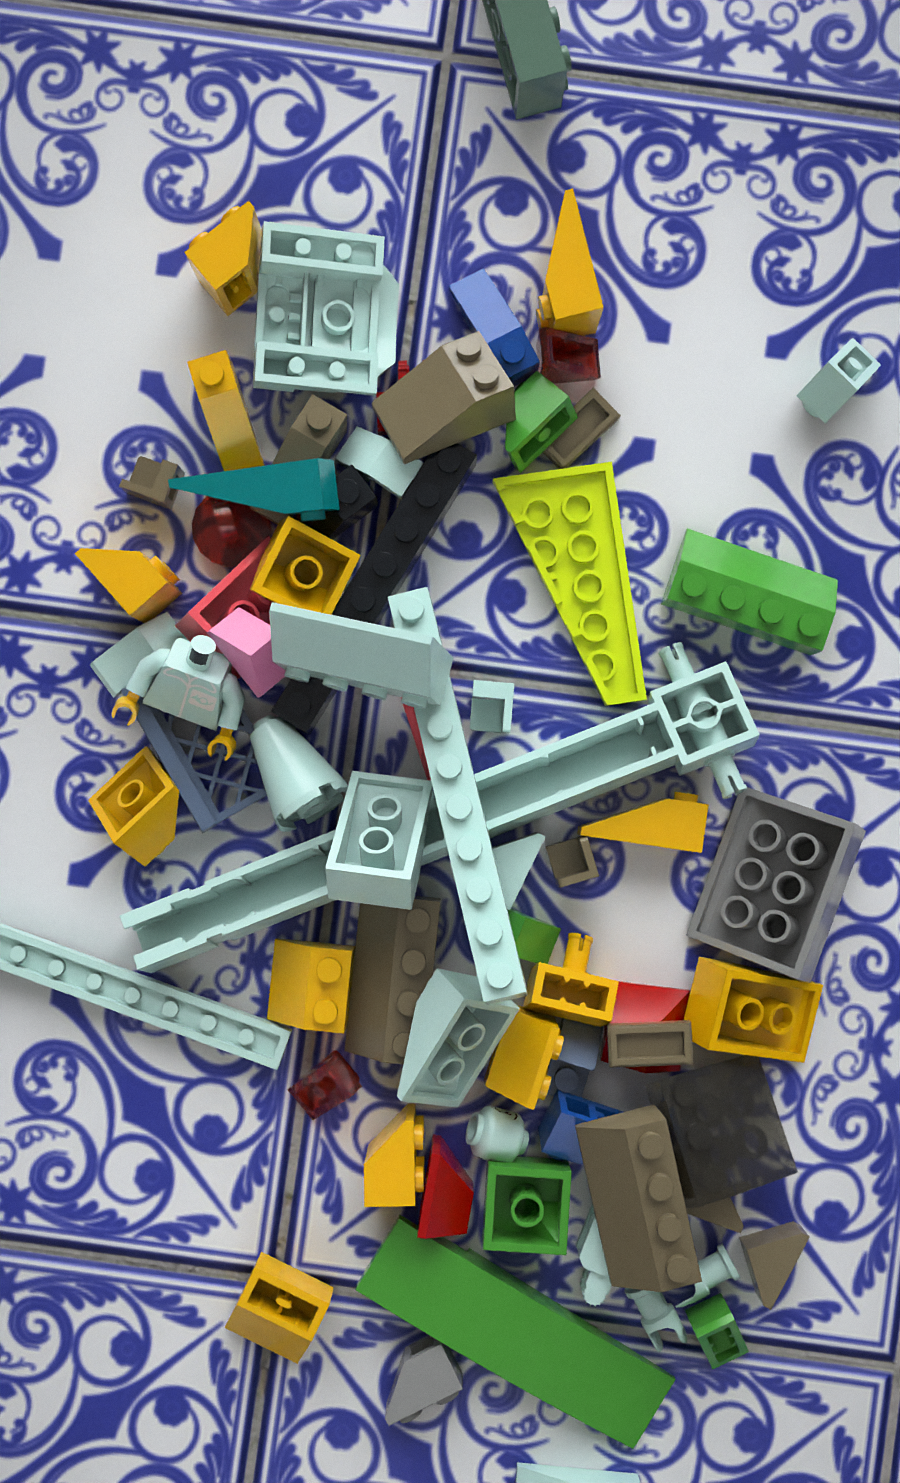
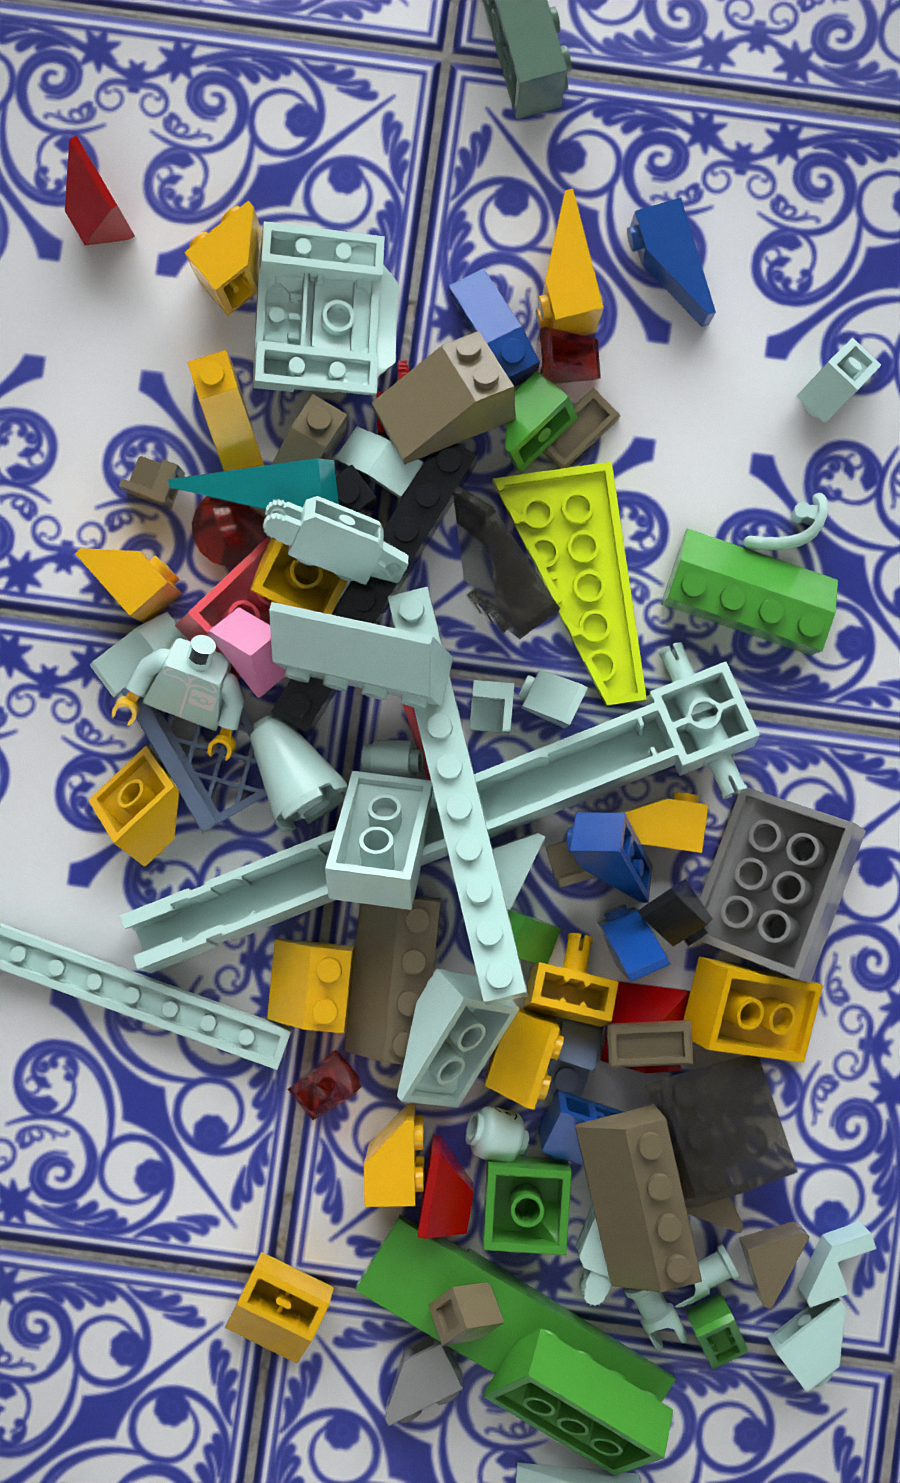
none -> red slope [65,135,135,246]
none -> light aqua hinge [263,496,408,585]
none -> light aqua brick [361,740,423,778]
none -> dark tan panel [429,1282,504,1346]
none -> clear smoke slope [453,487,560,640]
none -> bright green slope [483,1328,673,1476]
none -> light aqua slope [518,669,588,728]
none -> blue slope [567,812,653,903]
none -> blue slope [598,904,671,982]
none -> blue slope [627,198,716,327]
none -> black slope [638,879,713,947]
none -> light aqua piece [743,493,829,550]
none -> light aqua slope [768,1298,846,1392]
none -> light aqua slope [798,1221,876,1307]

